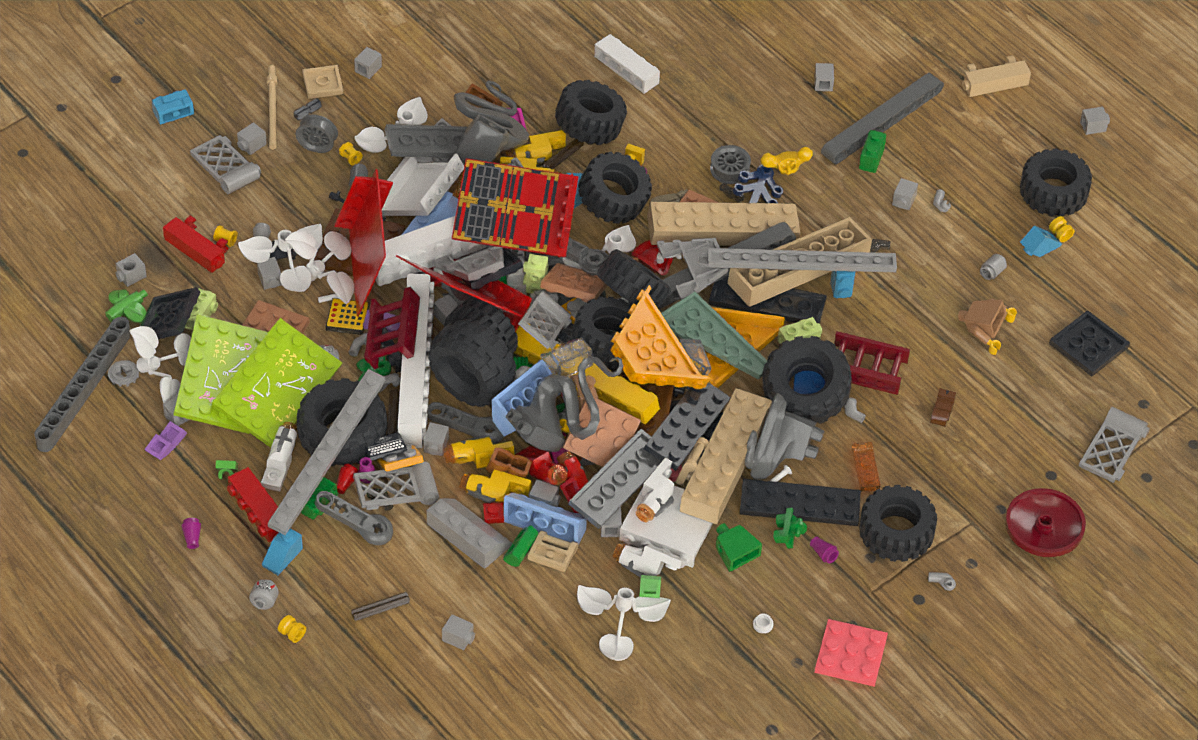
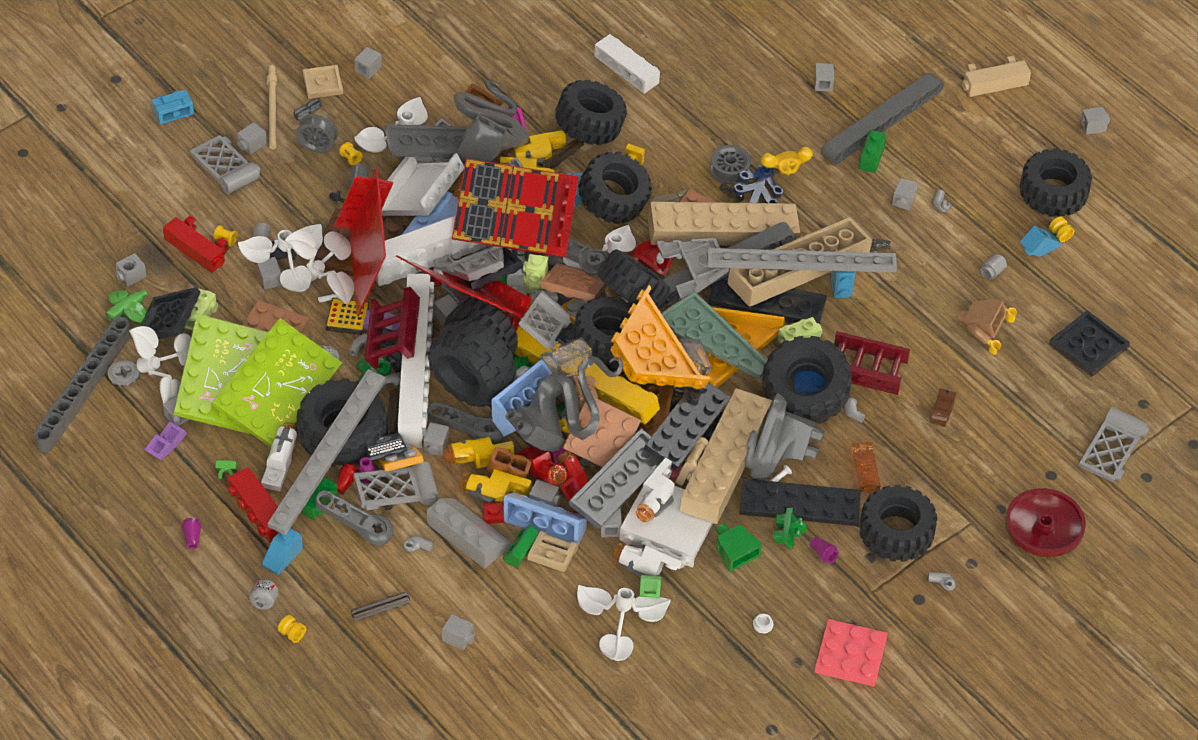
none -> light grey arm [403,536,434,552]

